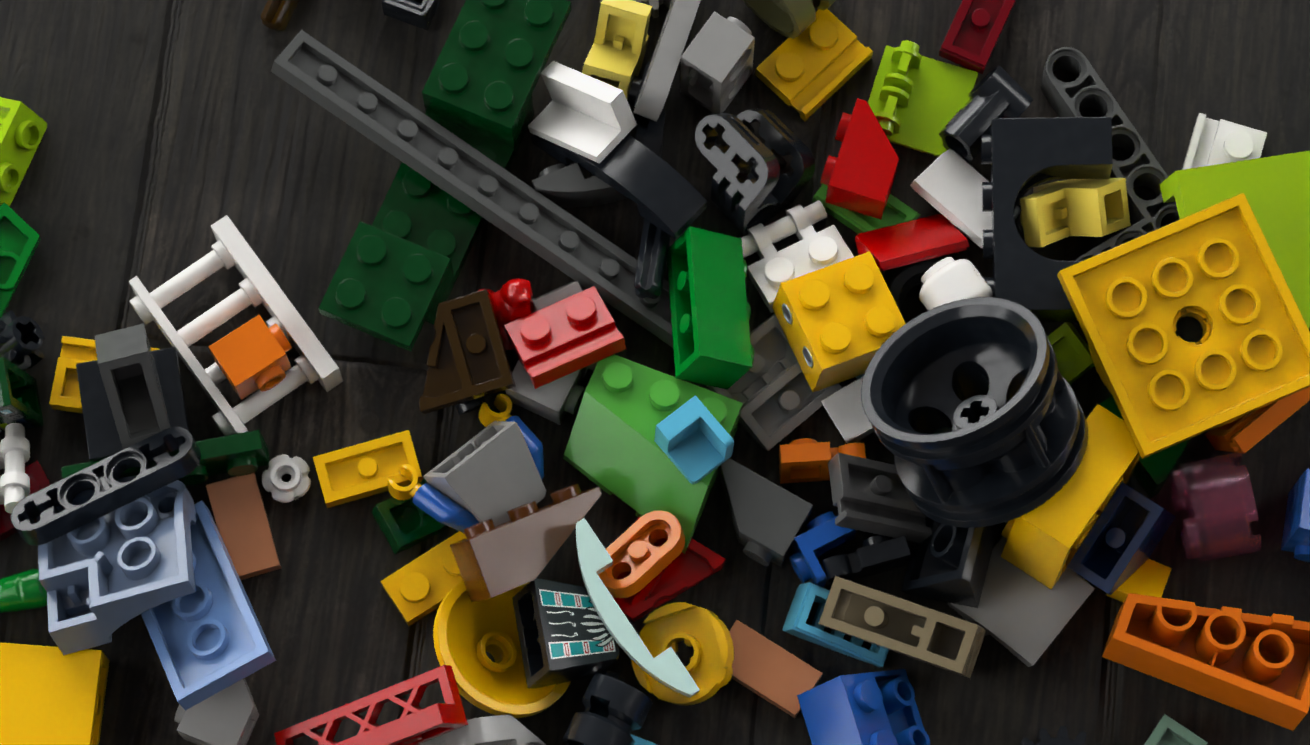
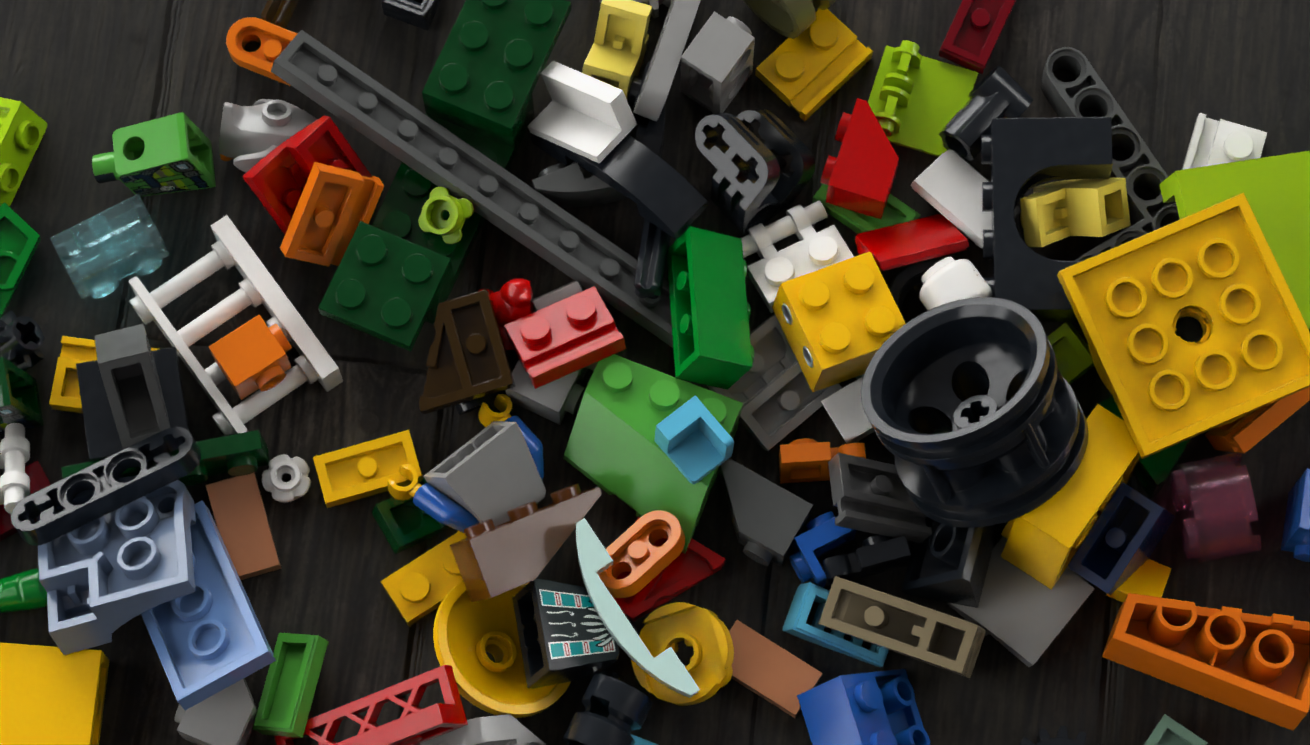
none -> clear light blue brick [50,194,170,299]
none -> bright green torso [92,112,216,197]
none -> light grey animal [219,99,318,172]
none -> orange plate [226,17,298,86]
none -> red slope [242,115,372,234]
none -> bright green tile [252,633,329,738]
none -> orange plate [280,162,384,267]
none -> lime plate [418,187,474,244]

